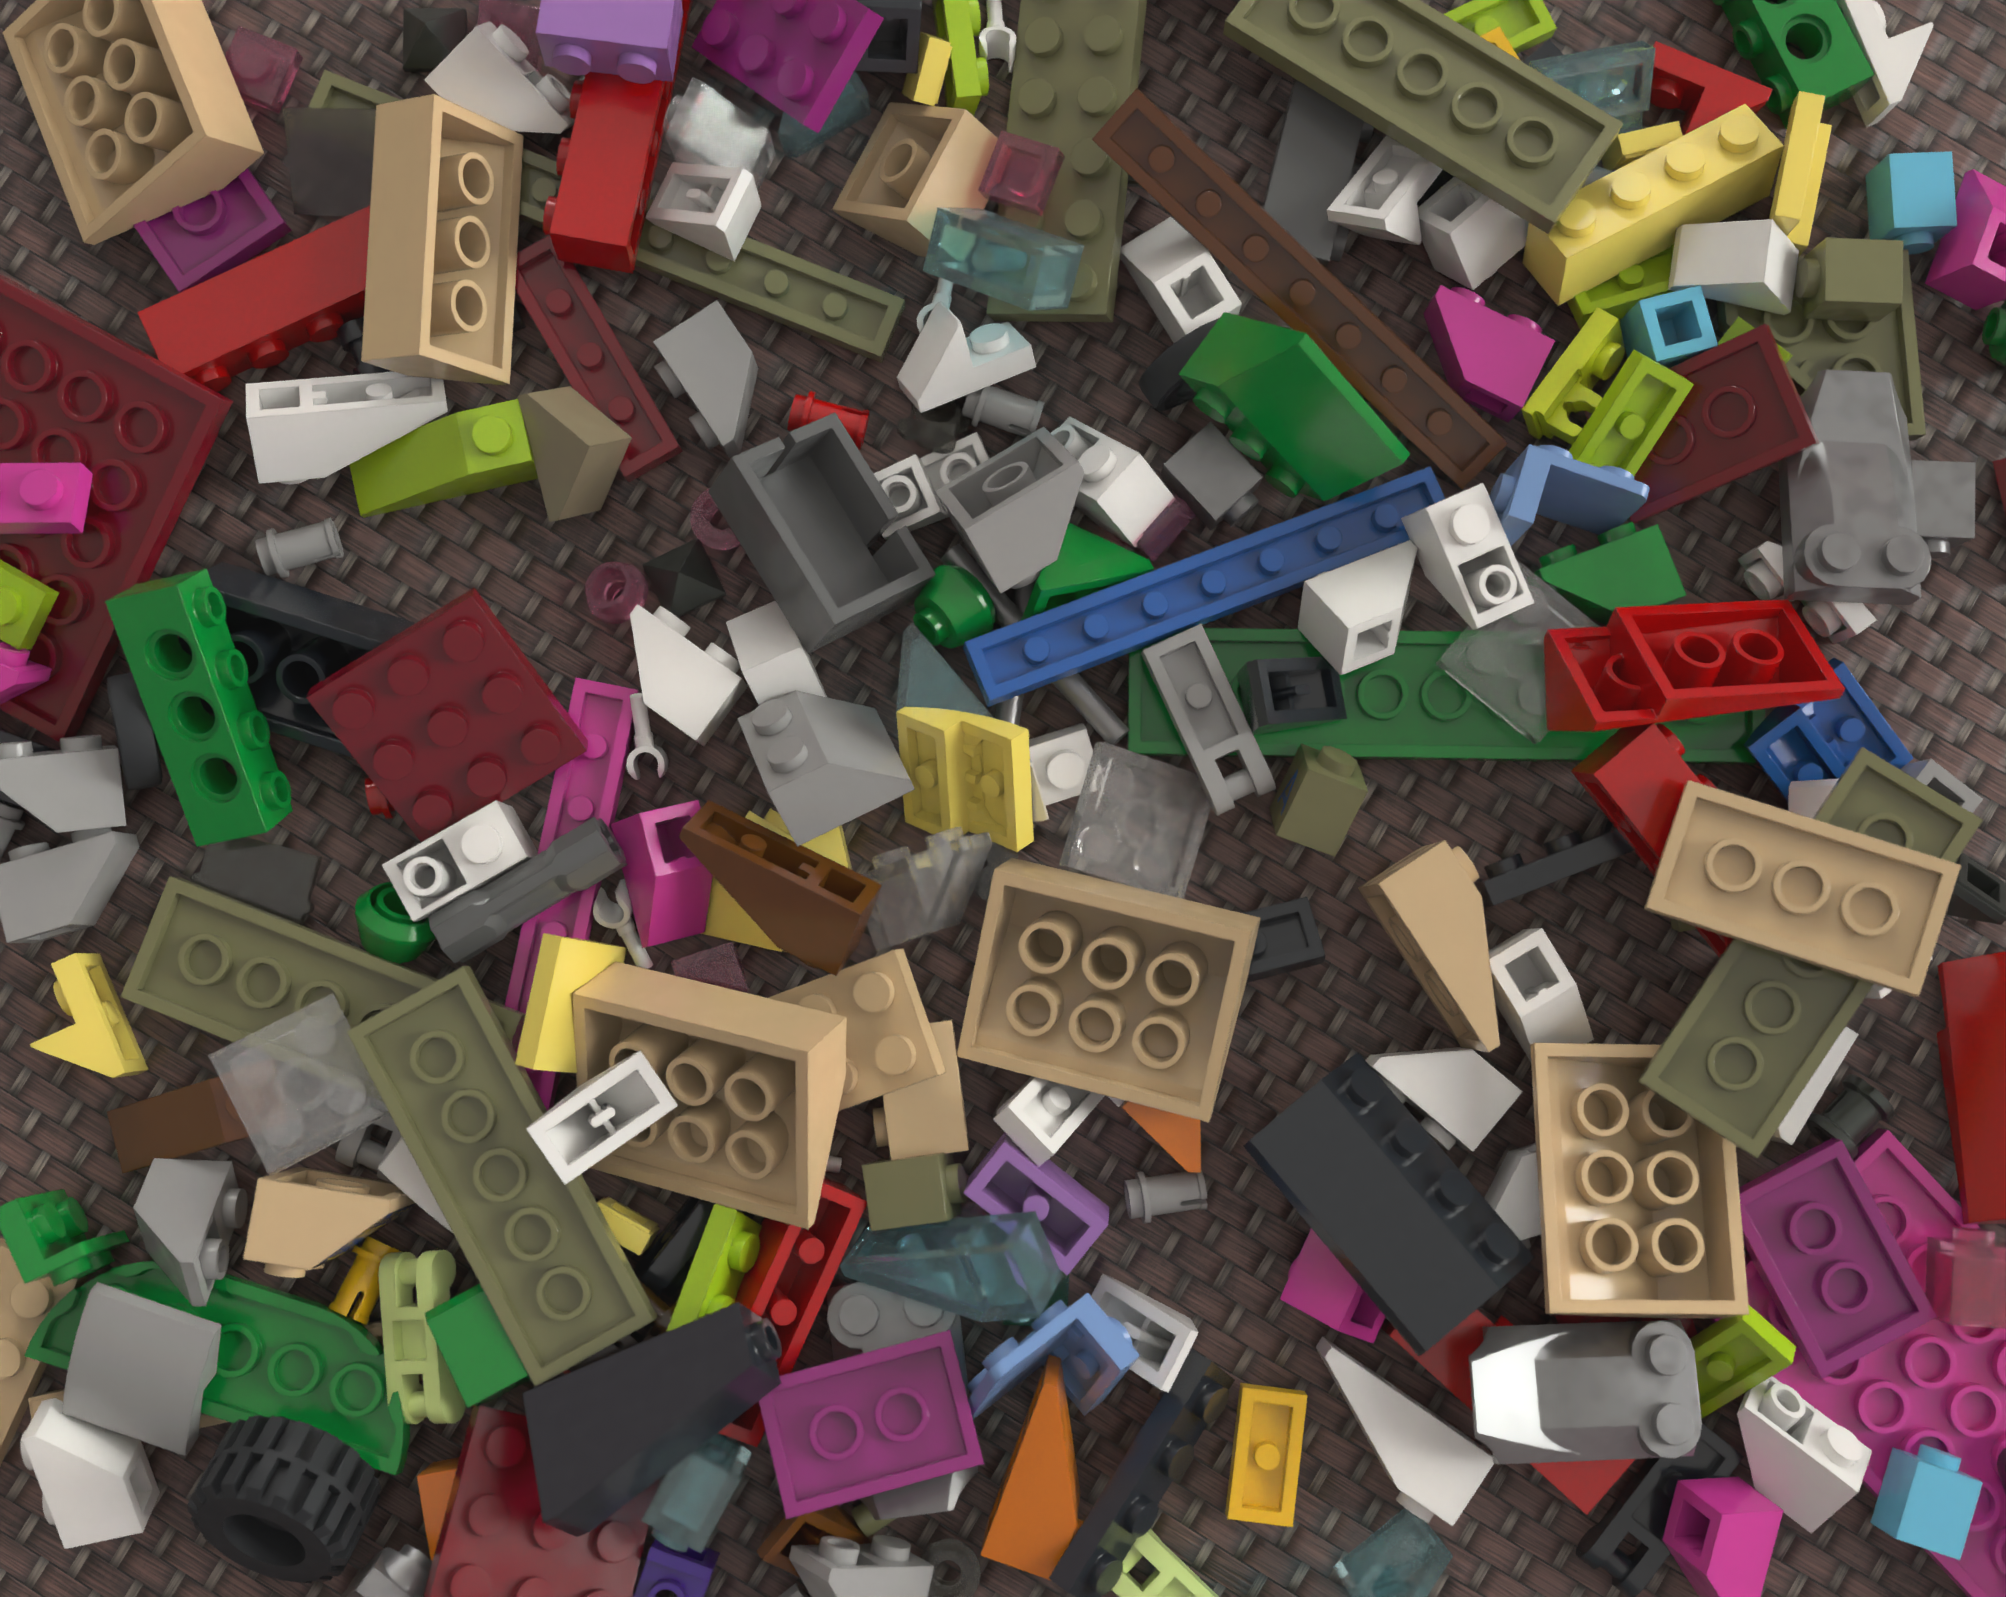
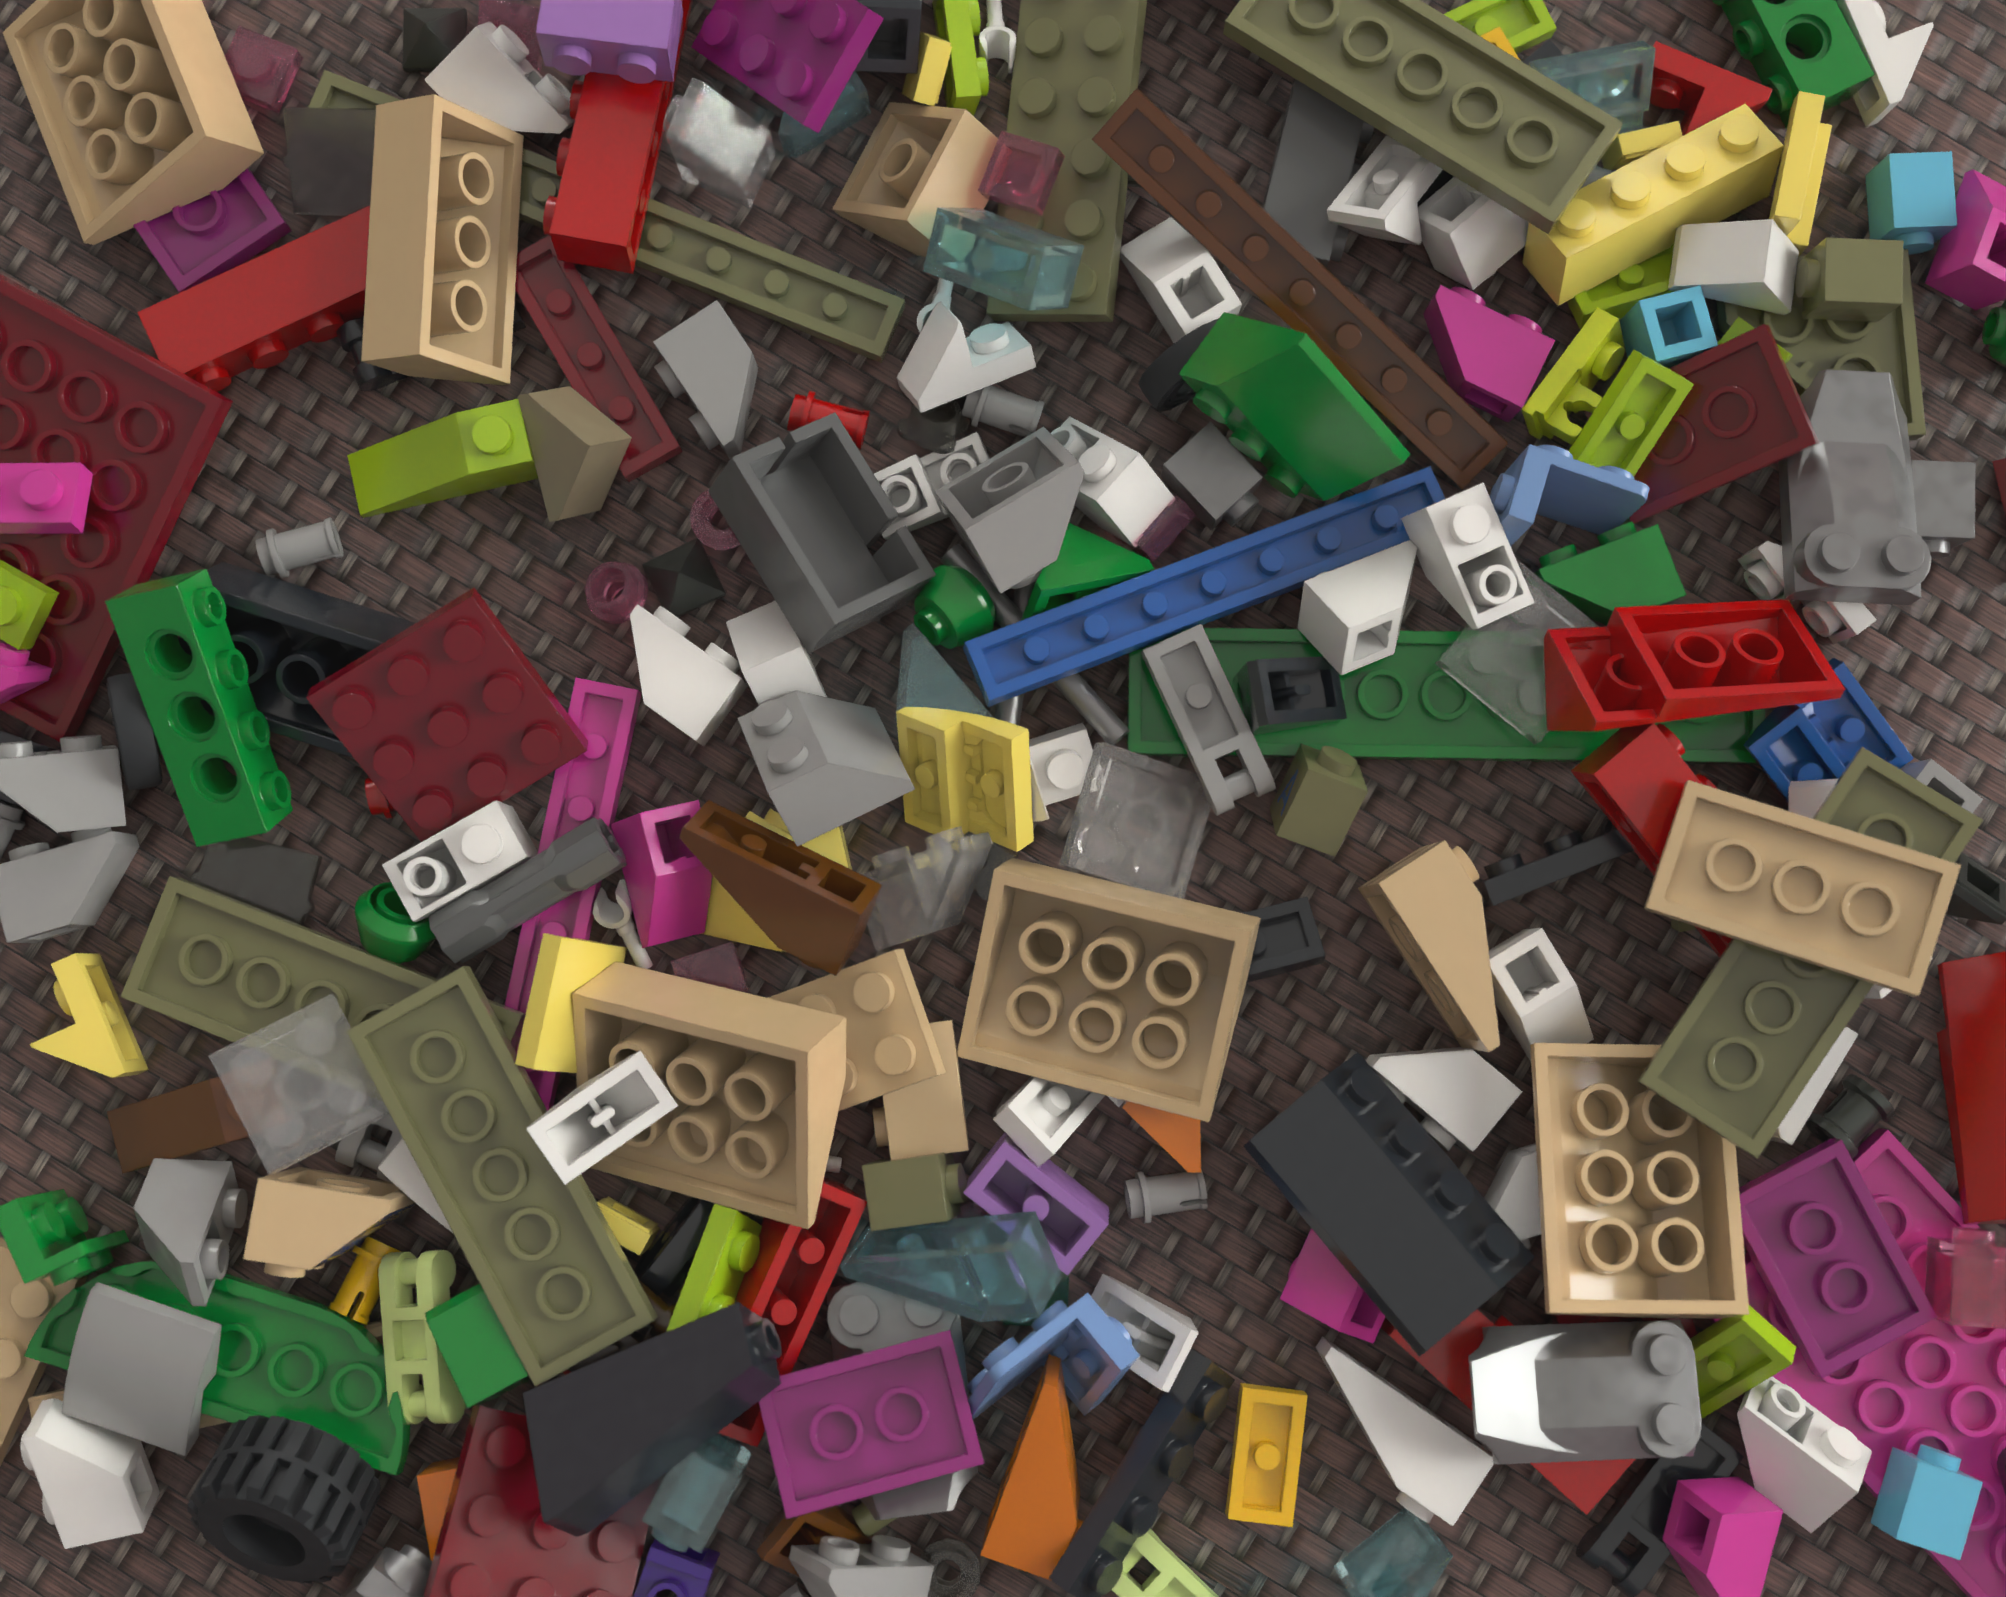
white slope [246,372,448,484] -> none
white hand [626,693,669,780] -> none
white slope [645,162,762,262] -> none

